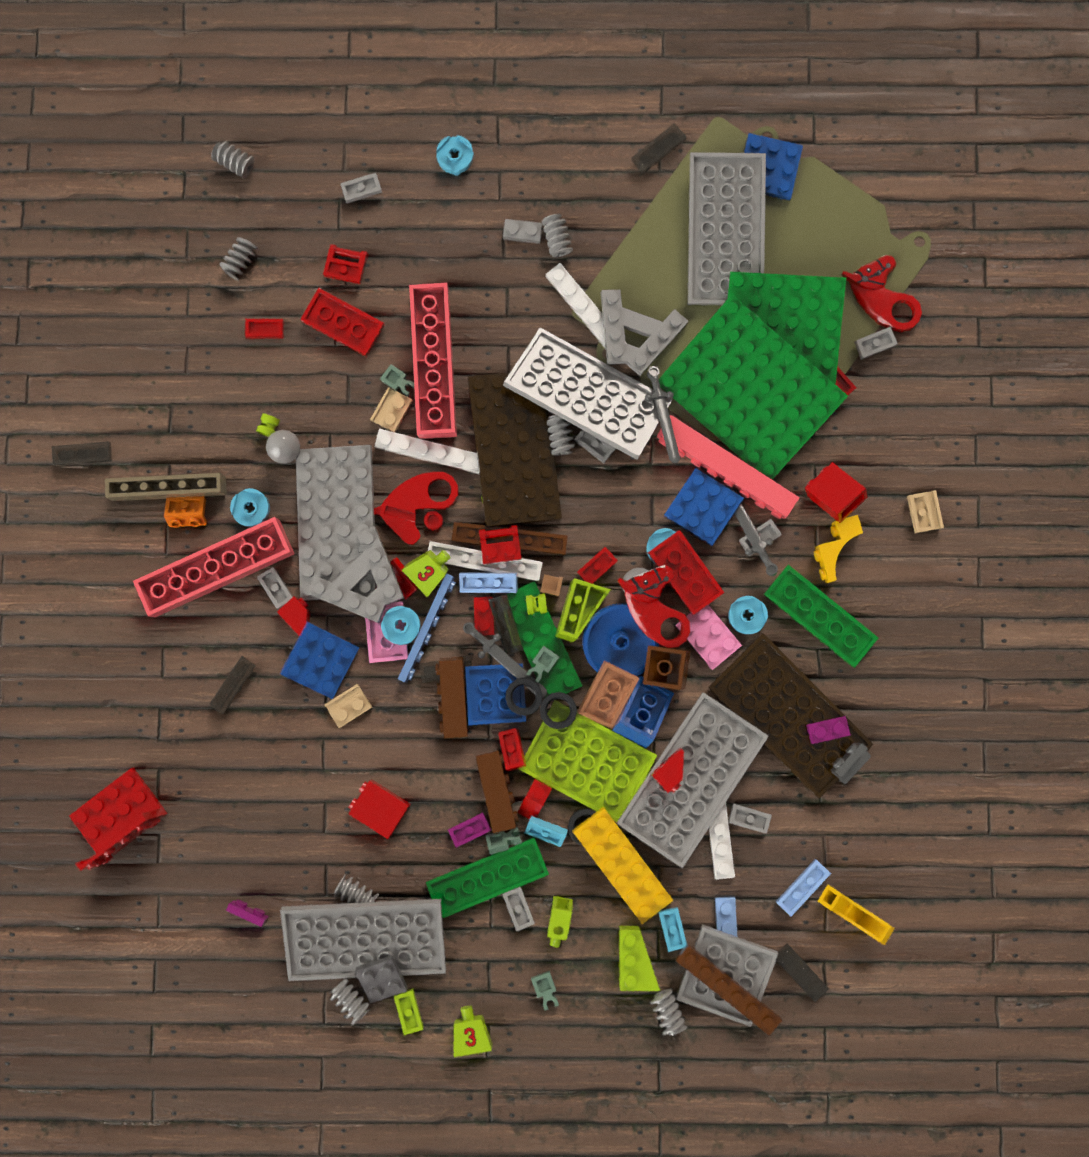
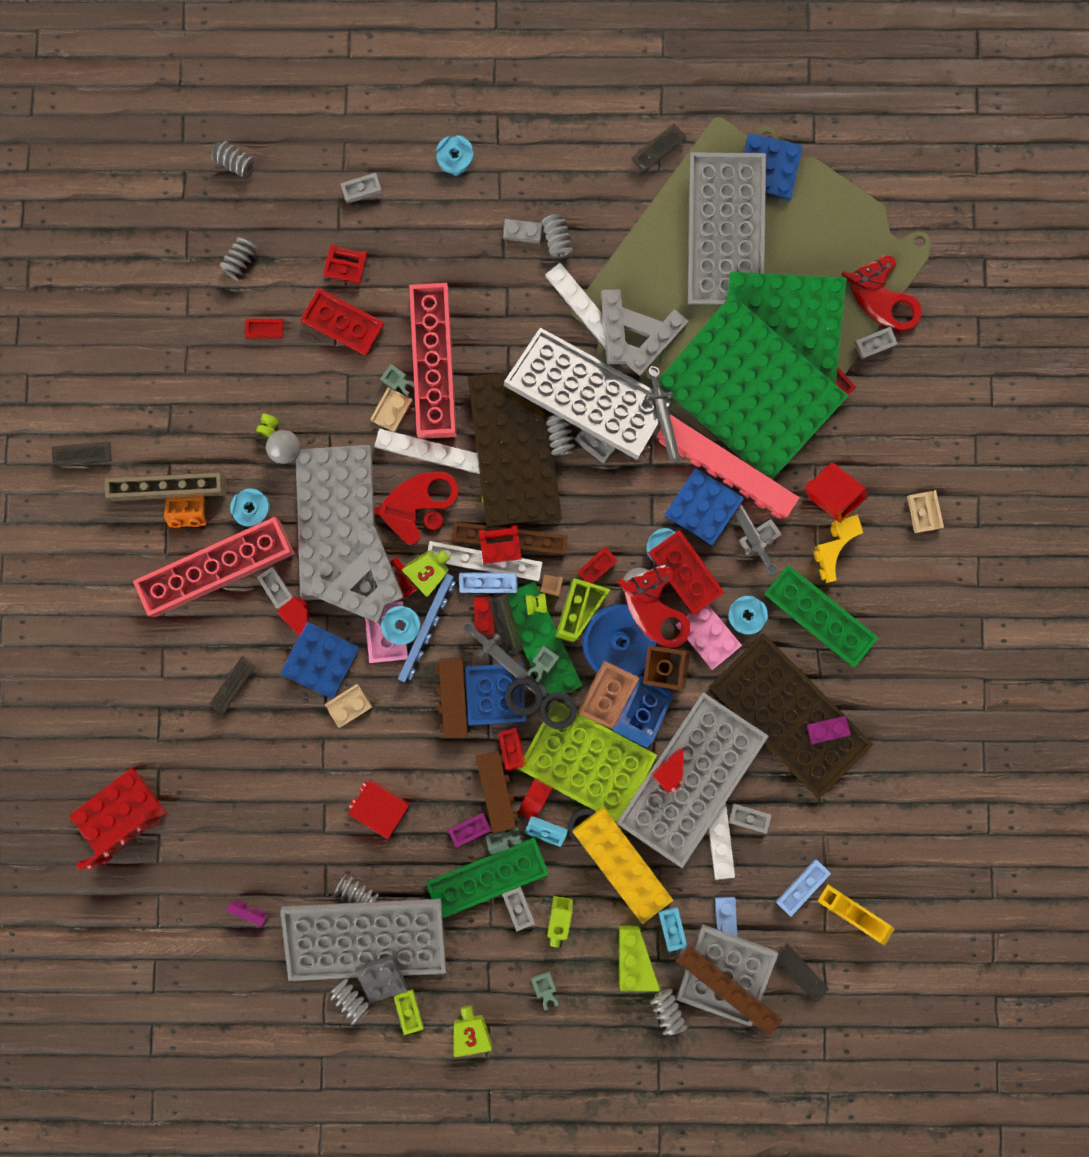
dark grey bracket [830,742,871,784] -> none

